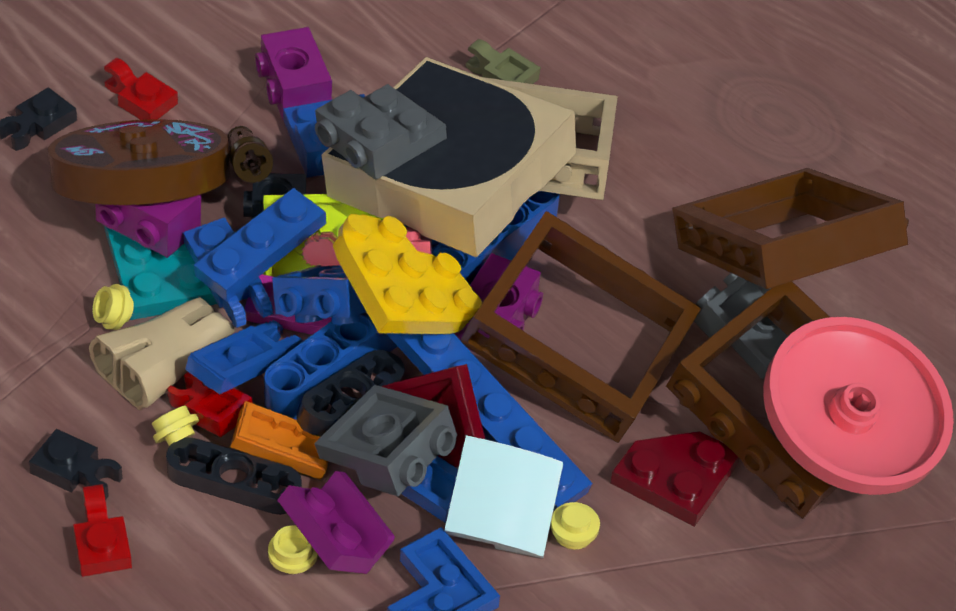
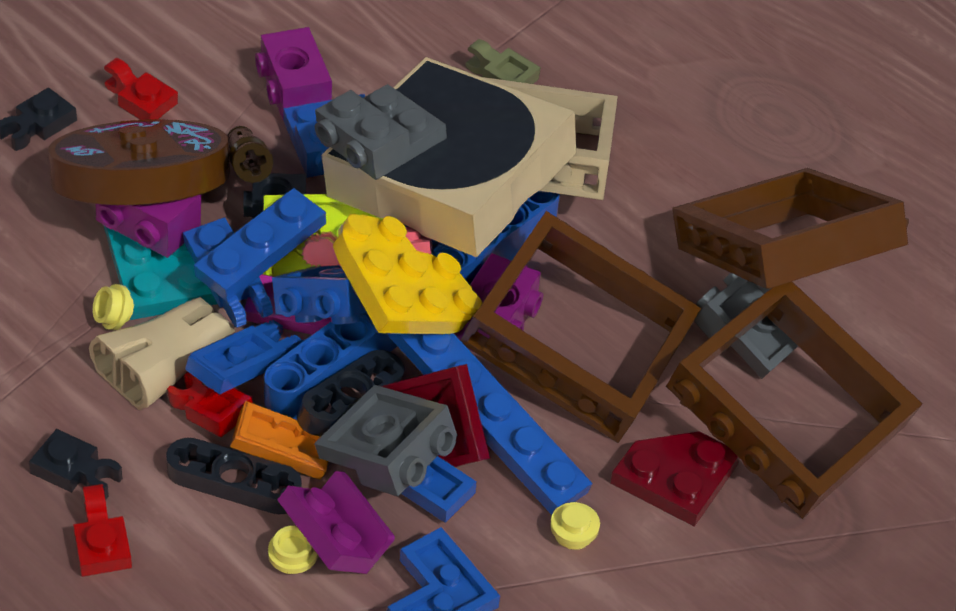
light yellow plate [152,405,199,446] -> none
light aqua slope [445,435,563,558] -> none
coral dish [763,317,954,495] -> none

